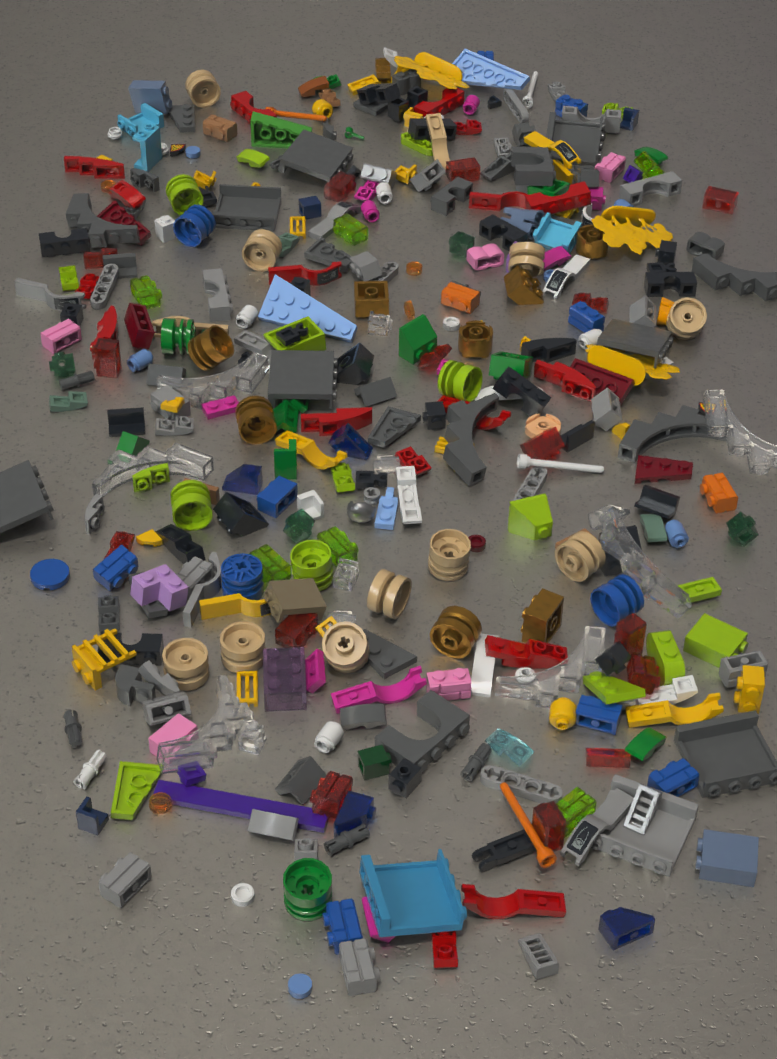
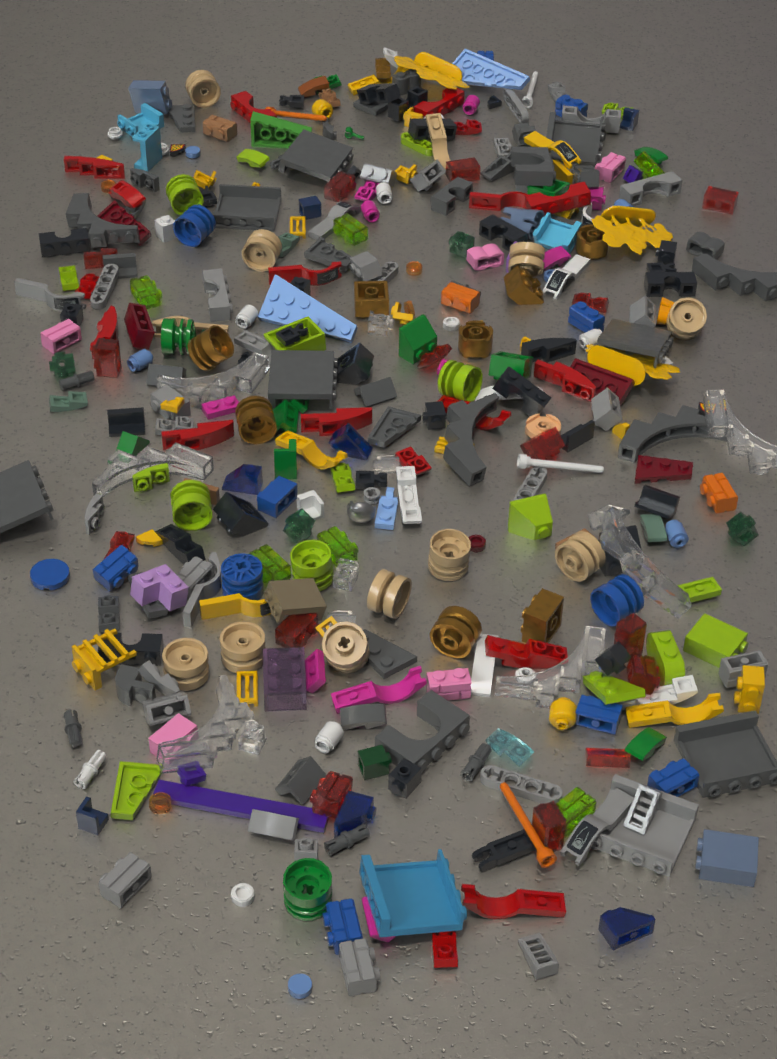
none -> red slope [161,420,234,453]
none -> black plate [279,95,305,109]
none -> yellow bracket [391,302,416,325]

